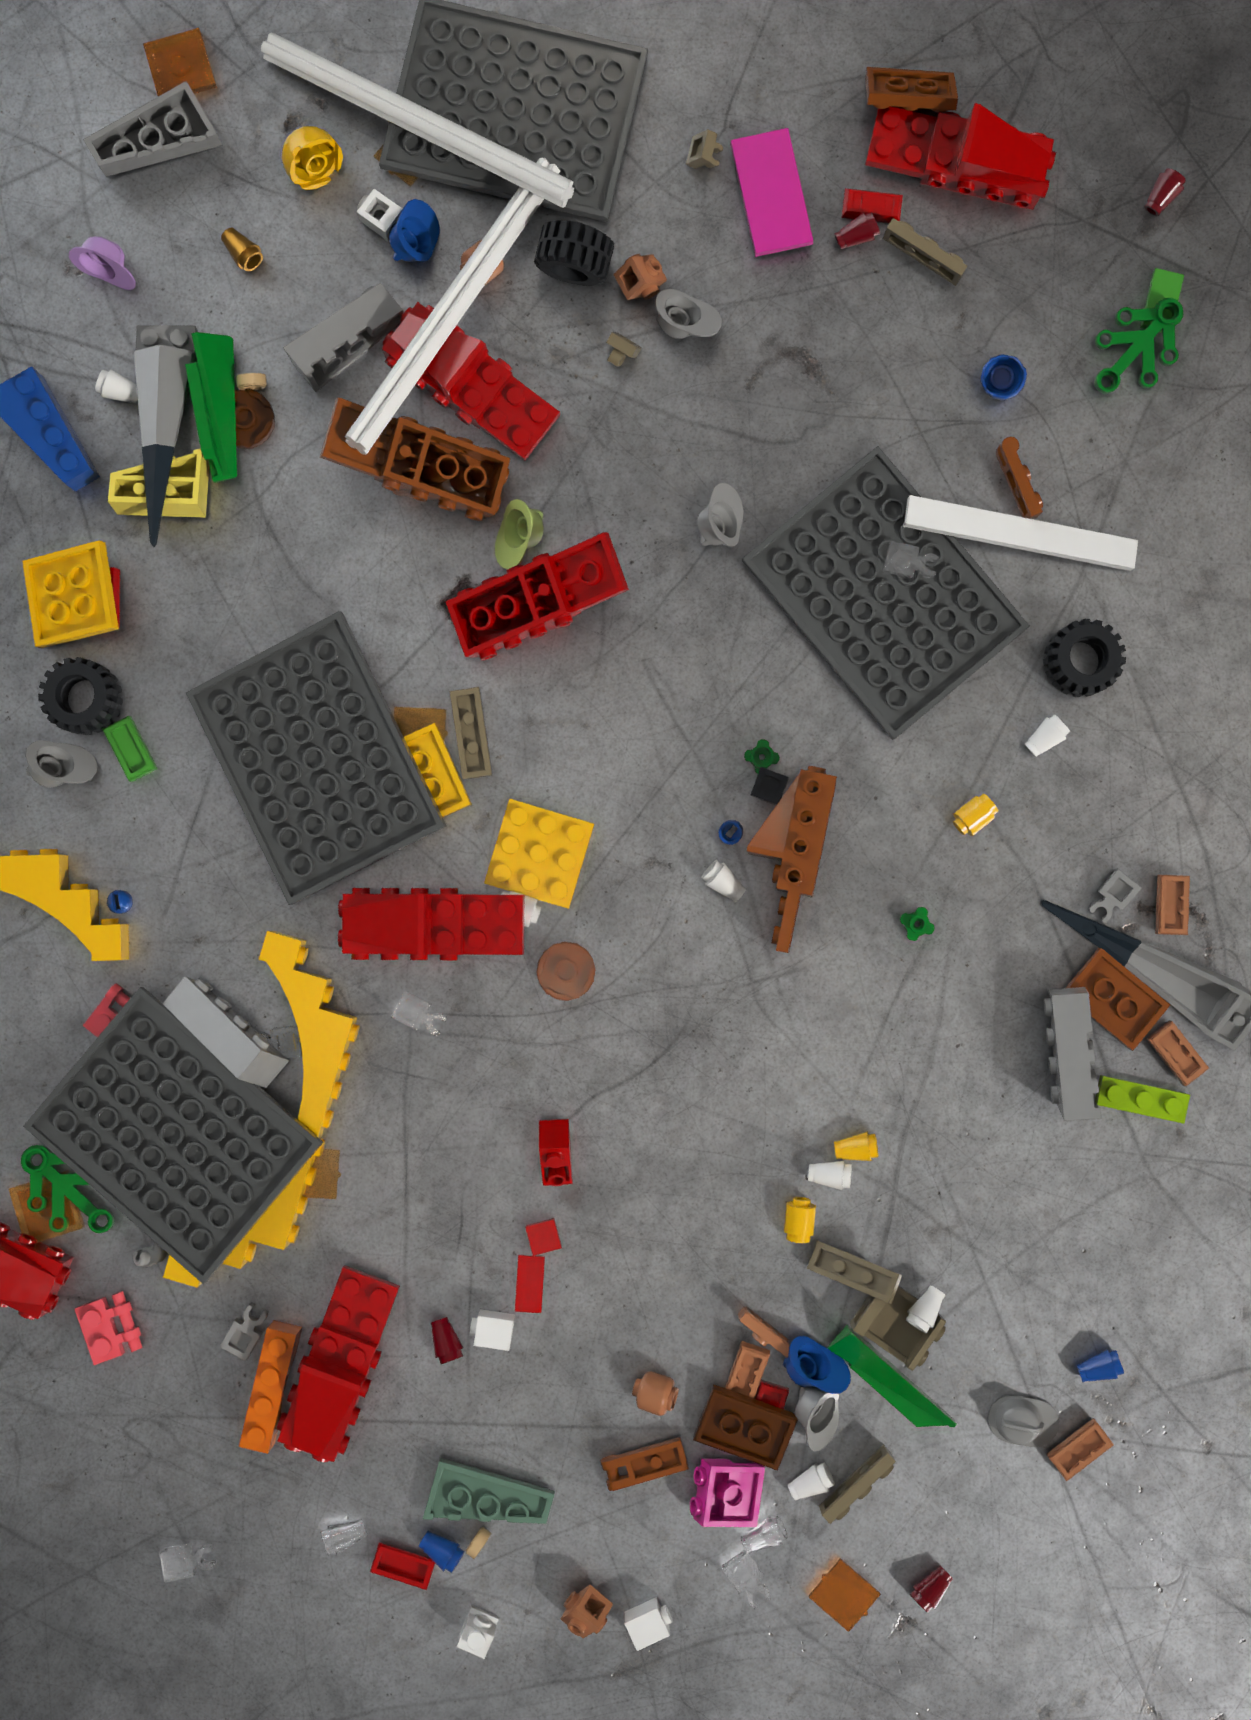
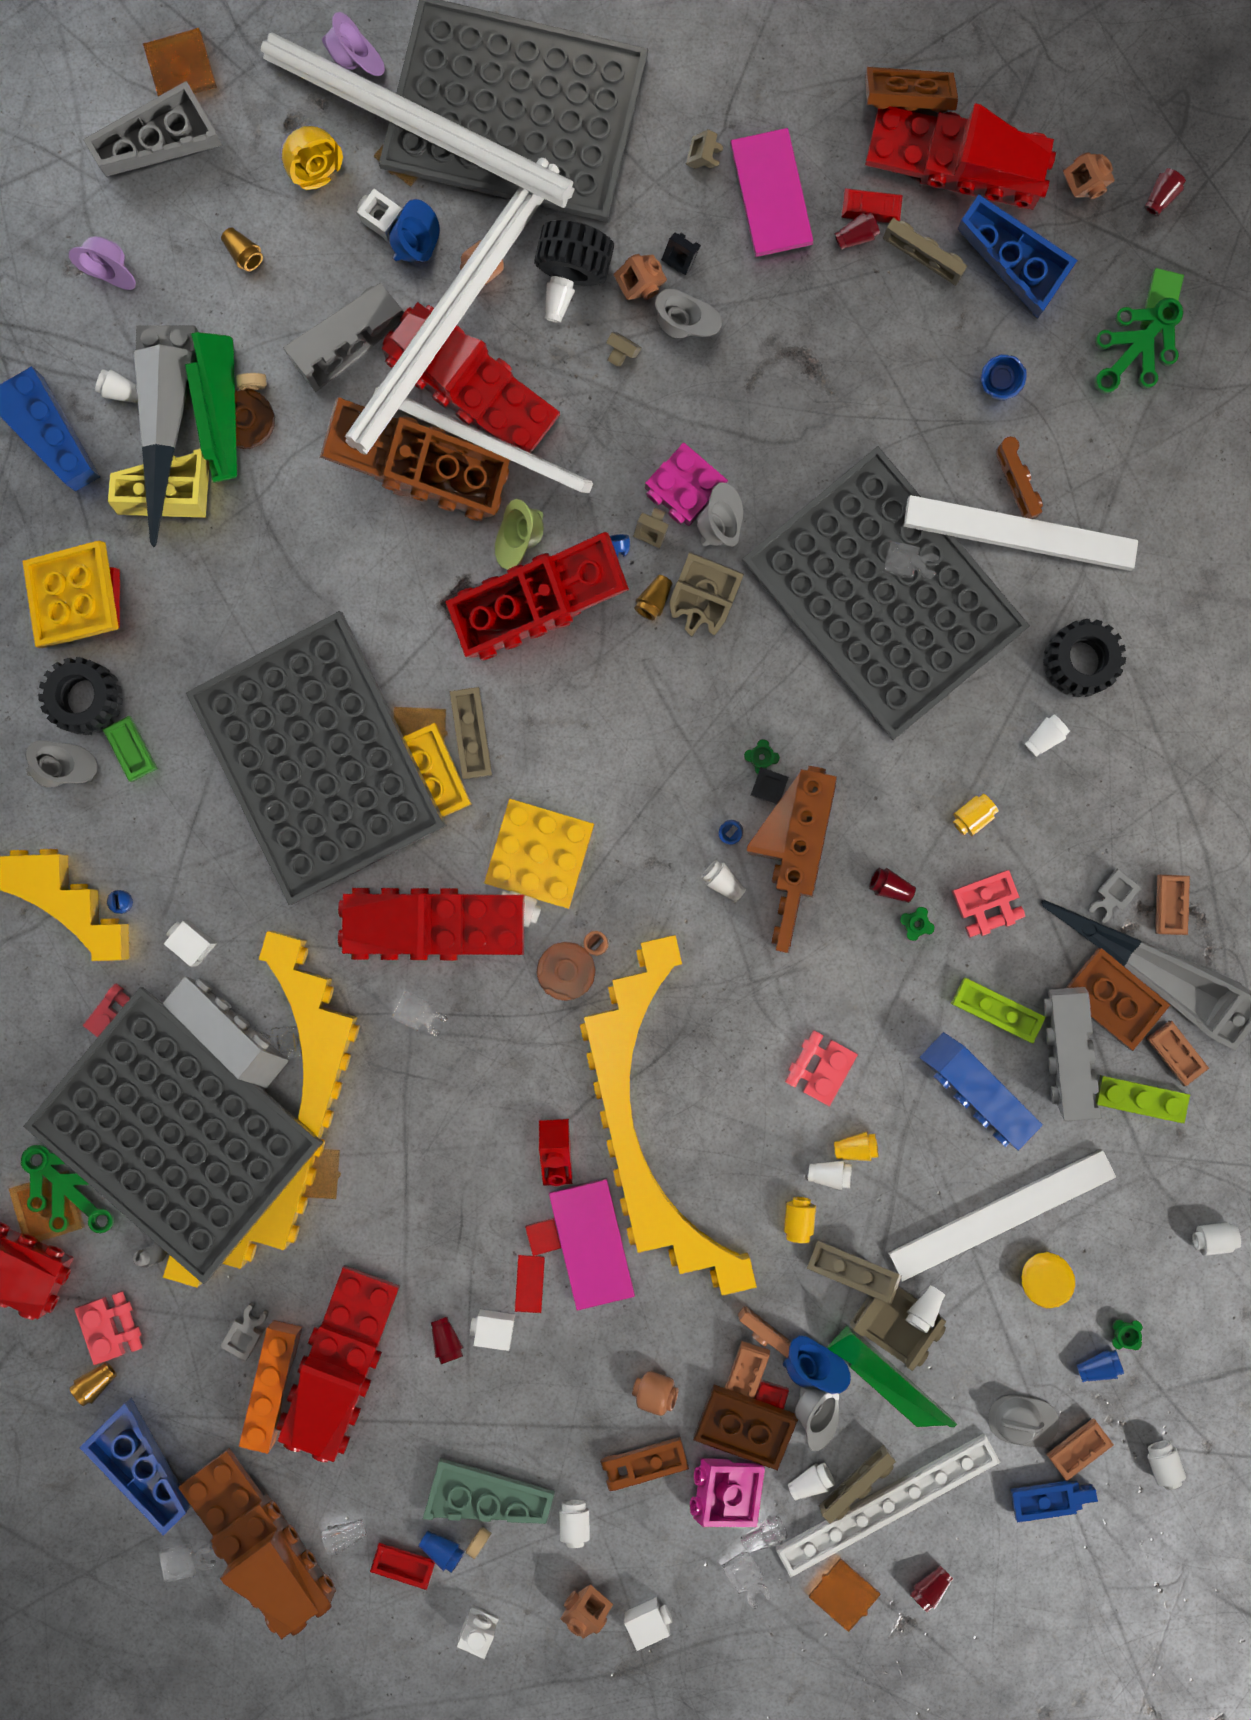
none -> pearl gold cone [69,1362,117,1406]
none -> blue wedge [79,1397,191,1536]
none -> white brick [164,921,217,967]
none -> dark orange wedge [178,1448,336,1640]
none -> lavender piece [322,12,385,76]
none -> white tile [373,387,593,493]
none -> white cone [544,276,575,323]
none -> dark pink tile [549,1178,635,1311]
none -> white brick [559,1500,590,1548]
none -> yellow arch [580,935,757,1296]
none -> nougat hinge [584,931,609,956]
none -> blue hinge [610,534,630,558]
none -> dark tan tile [633,508,669,549]
none -> pearl gold cone [634,575,673,621]
none -> dark pink plate [645,442,728,526]
none -> black tile [661,232,701,276]
none -> dark tan plate [669,552,744,637]
none -> white tile [775,1433,1001,1577]
none -> coral plate [785,1030,858,1107]
none -> dark red cone [869,868,916,903]
none -> white tile [888,1149,1116,1281]
none -> blue wedge [919,1032,1043,1151]
none -> lime plate [951,977,1046,1044]
none -> coral plate [952,870,1025,938]
none -> blue wedge [958,194,1078,319]
none -> blue hinge [1010,1480,1098,1523]
none -> yellow piece [1021,1252,1075,1308]
none -> nougat brick [1063,152,1115,199]
none -> green plate [1112,1319,1143,1351]
none -> white brick [1147,1440,1186,1490]
none -> white brick [1192,1222,1241,1256]

